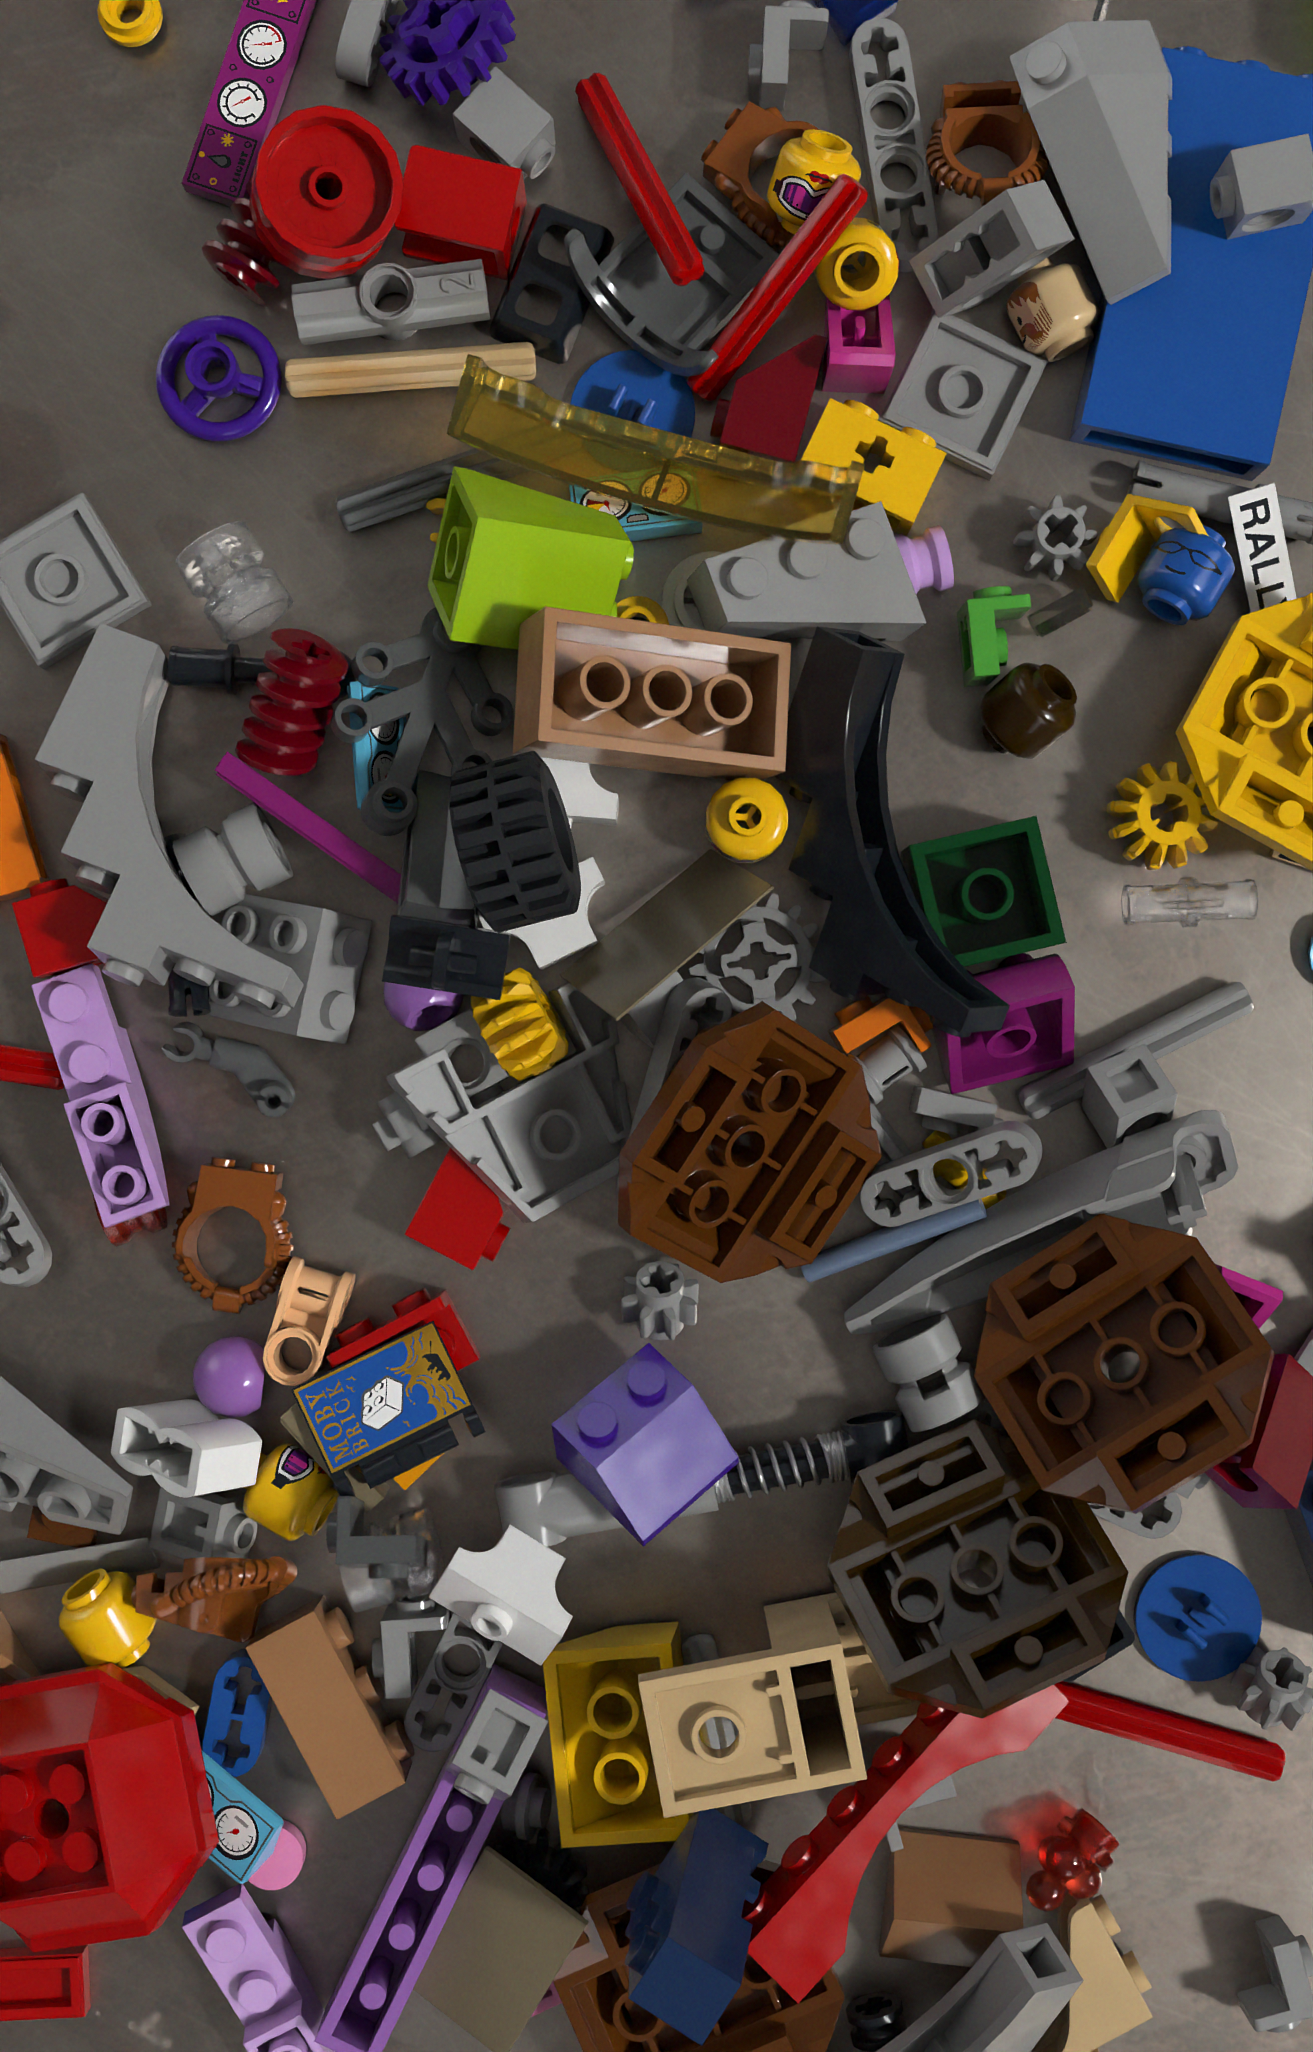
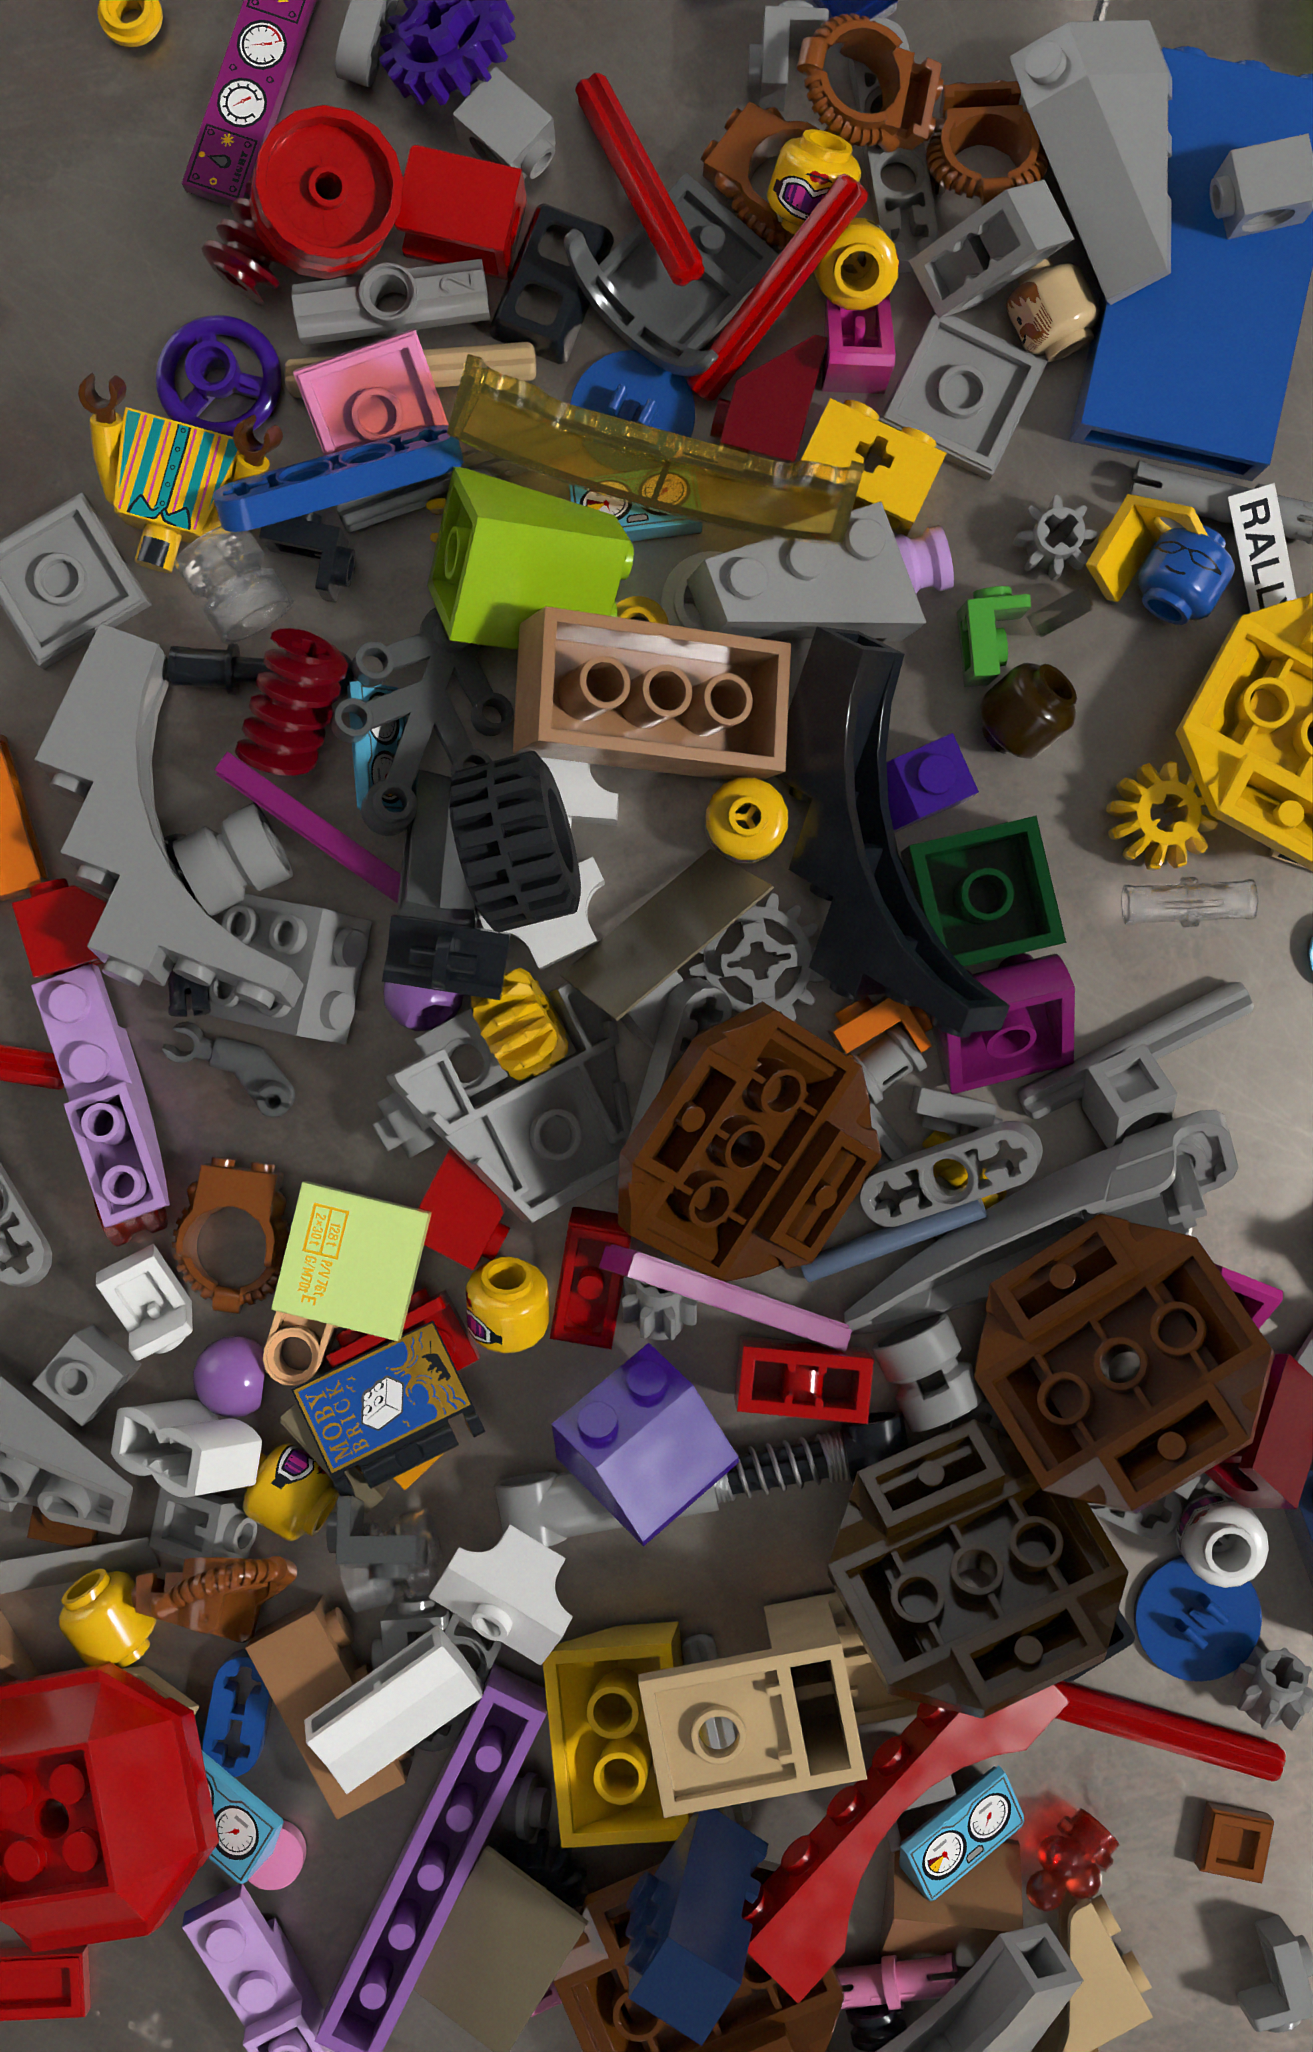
light grey bracket [445,1689,548,1805] -> none
none -> light grey brick [32,1324,142,1426]
none -> torso [78,373,283,574]
none -> white bracket [96,1243,193,1361]
none -> blue beam [213,425,464,532]
none -> black bracket [259,512,355,602]
none -> yellowish green tile [271,1181,432,1341]
none -> bright pink tile [293,328,449,456]
none -> white piece [304,1625,484,1794]
none -> yellow head [465,1257,549,1353]
none -> red slope [549,1207,631,1350]
none -> tile [599,1244,852,1351]
none -> red brick [734,1336,874,1424]
none -> dark orange piece [797,13,944,153]
none -> bright pink pin [835,1952,959,2011]
none -> dark purple slope [887,733,979,833]
none -> slope [899,1766,1024,1901]
none -> white head [1176,1493,1269,1588]
none -> dark orange tile [1194,1801,1274,1884]

